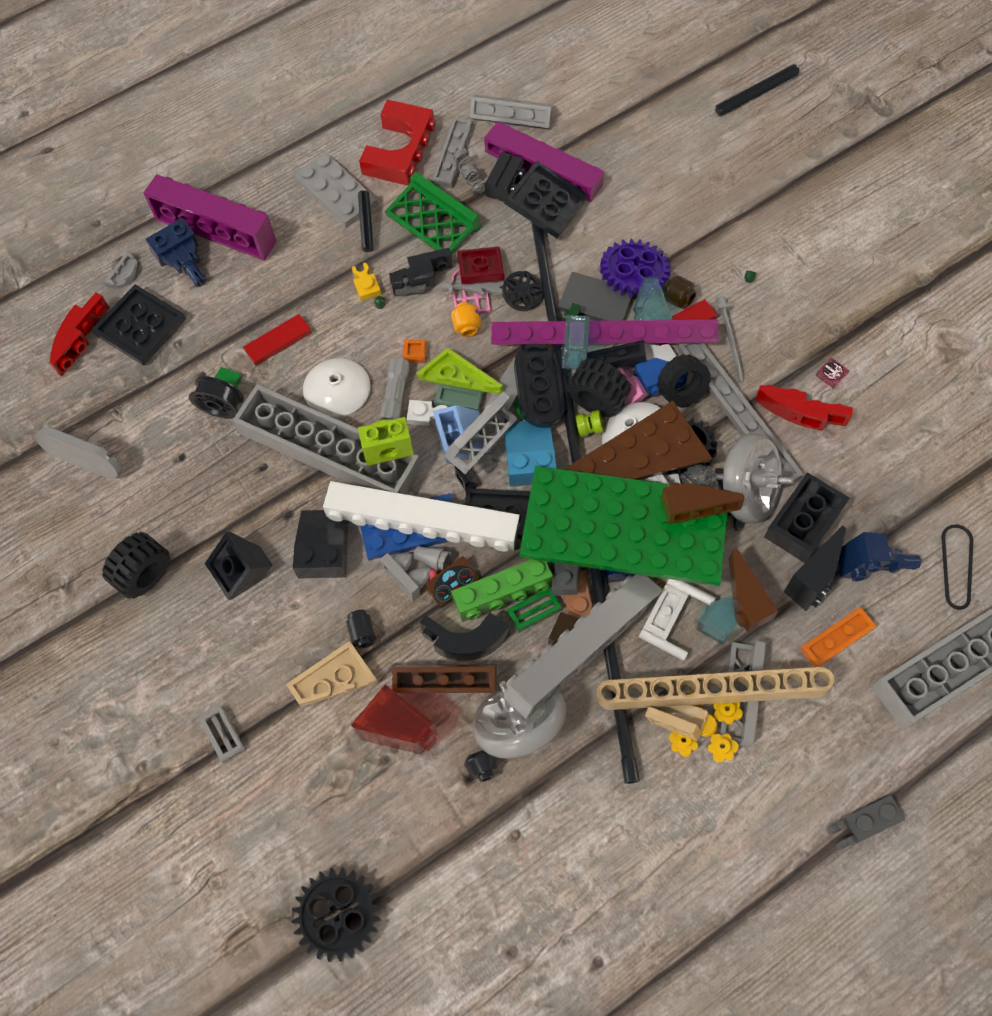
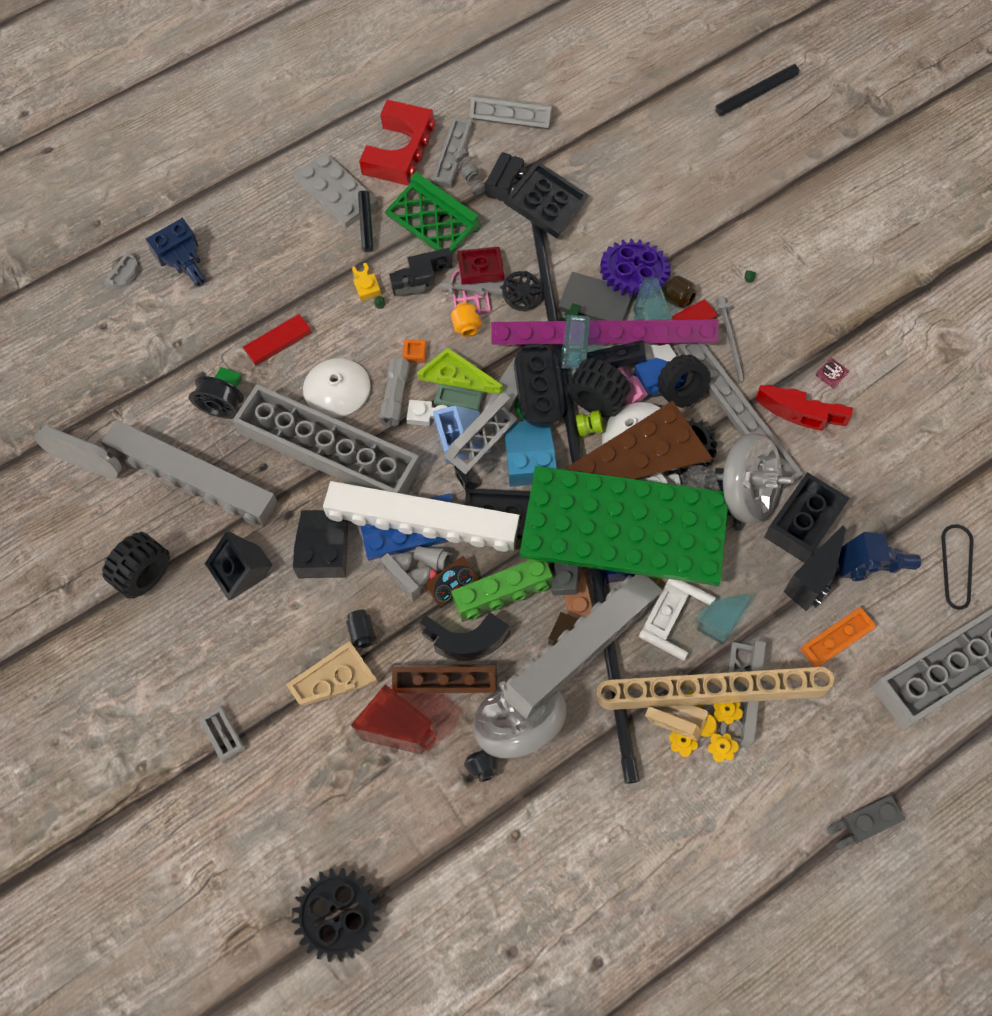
red slope [50,292,110,376] -> none
black plate [91,284,186,366] -> none
magenta brick [143,174,277,261] -> none
lime brick [358,417,414,466] -> none
magenta brick [484,121,604,202] -> none
green tile [507,588,562,633] -> none
reddish brown slope [661,483,745,525] -> none
reddish brown slope [728,548,778,633] -> none
none -> light grey brick [101,420,278,527]

